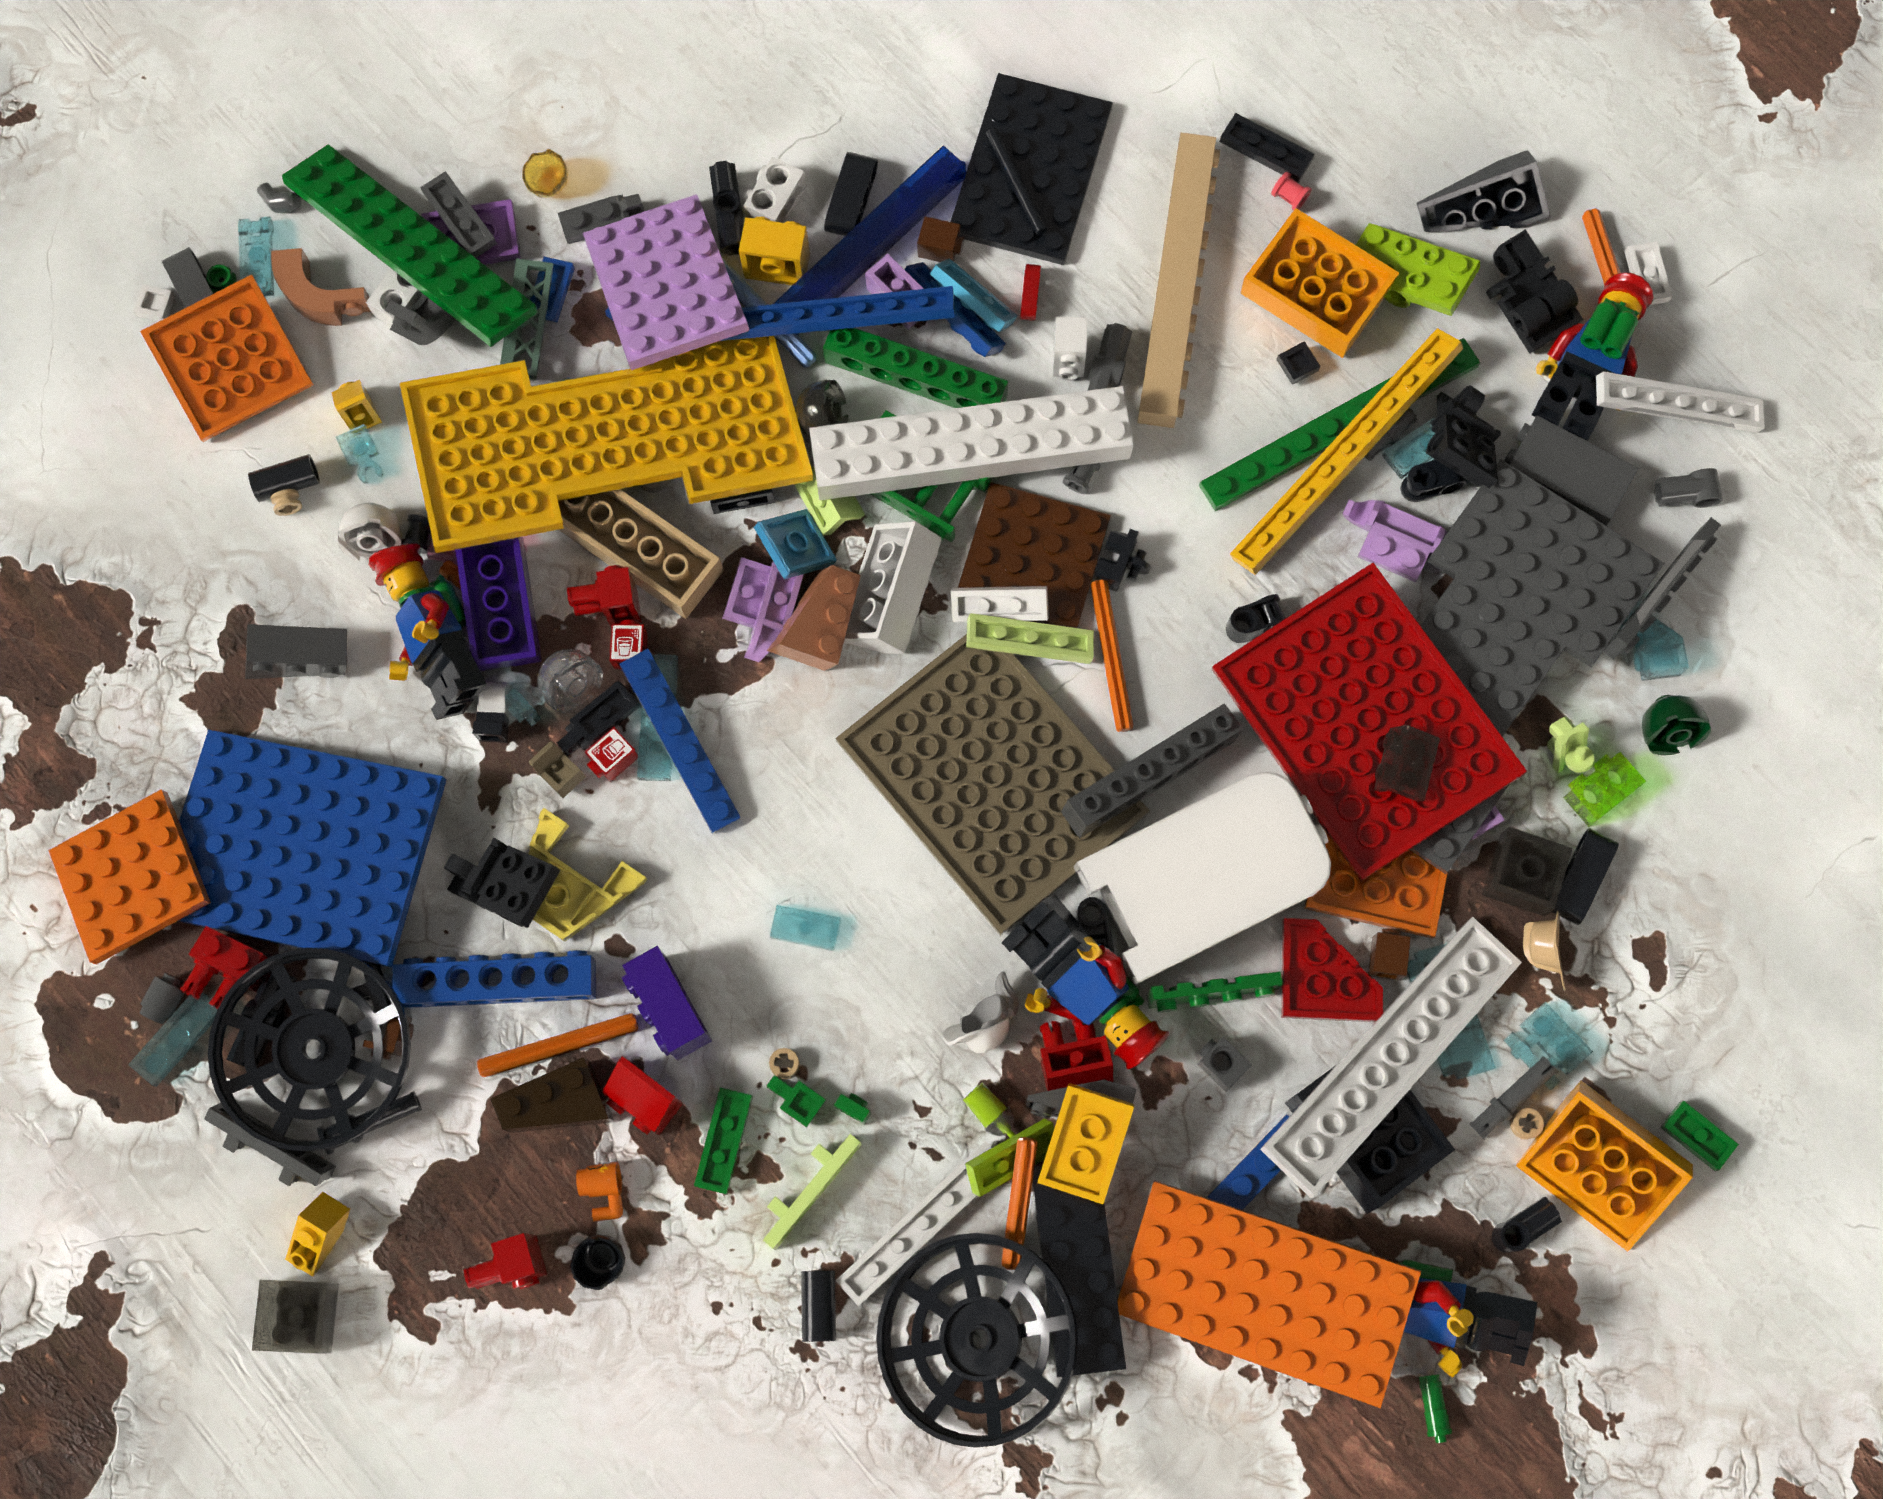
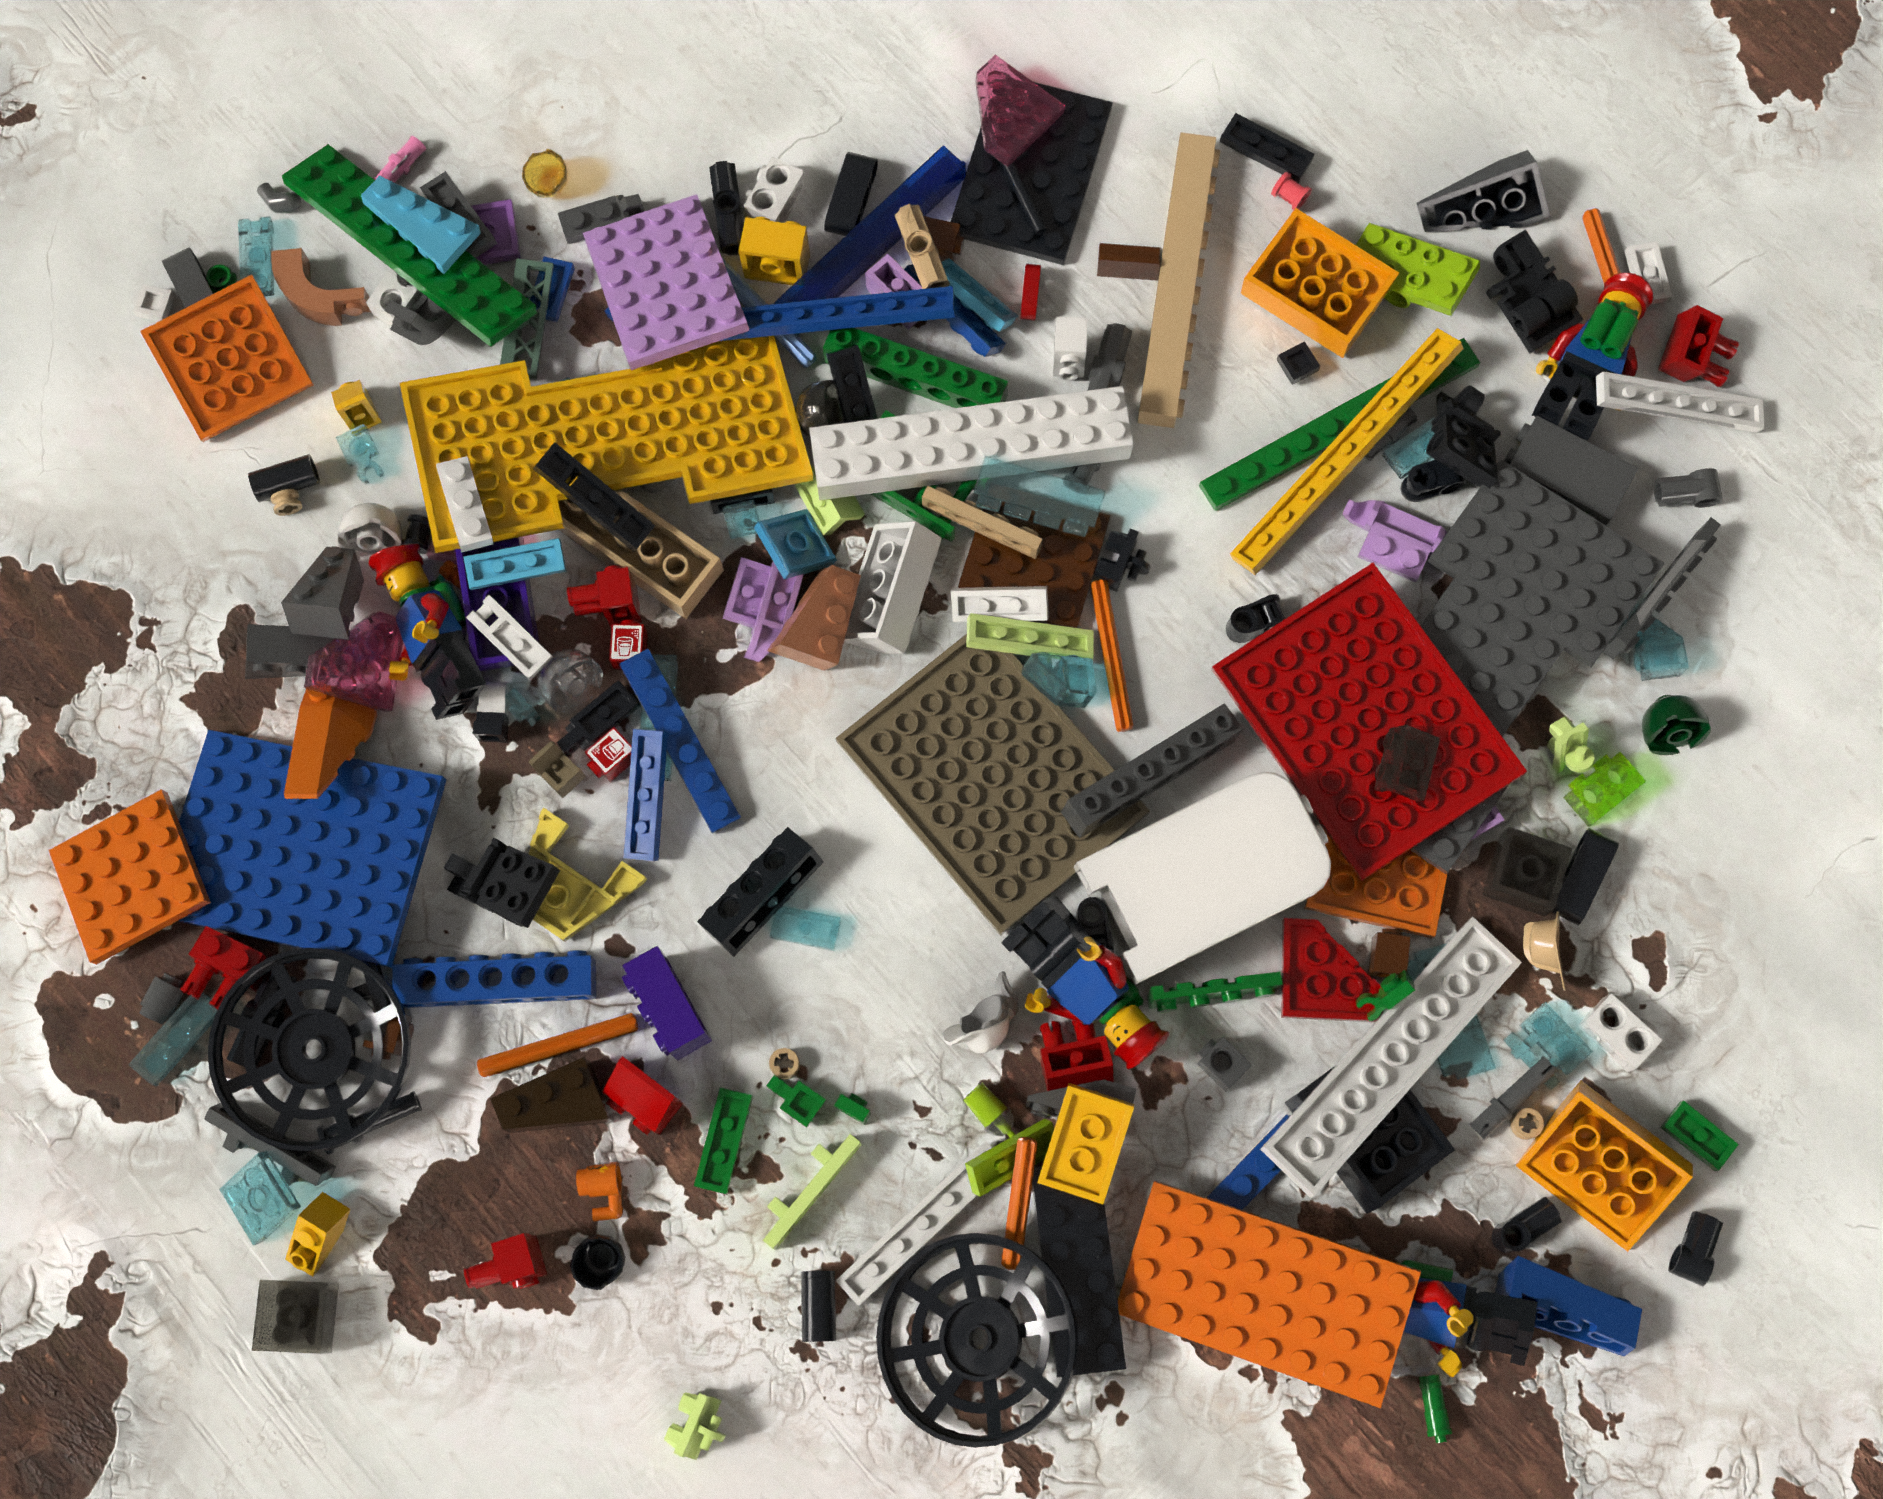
none -> clear light blue plate [219,1151,301,1246]
none -> dark grey wedge [281,546,364,640]
none -> orange wedge [284,685,377,799]
none -> clear pink plate [304,611,403,712]
none -> medium azure wing [361,175,481,274]
none -> bright pink pin [373,136,426,183]
none -> white plate [436,456,493,553]
none -> medium azure plate [464,538,567,590]
none -> white plate [466,595,554,680]
none -> black hinge [533,442,656,552]
none -> plate [623,729,668,861]
none -> yellowish green hips [664,1392,726,1460]
none -> black brick [697,827,824,957]
none -> clear light blue plate [723,500,760,539]
none -> black plate [826,345,878,423]
none -> tan piece [895,204,950,289]
none -> tan plate [922,486,1042,559]
none -> clear light blue windscreen [974,456,1106,537]
none -> clear pink plate [975,54,1065,167]
none -> clear light blue slope [1021,652,1097,708]
none -> reddish brown panel [1097,243,1160,281]
none -> green plate [1356,970,1415,1021]
none -> blue wedge [1495,1256,1642,1356]
none -> white brick [1577,993,1663,1073]
none -> red brick [1658,305,1739,387]
none -> black piece [1668,1211,1723,1287]

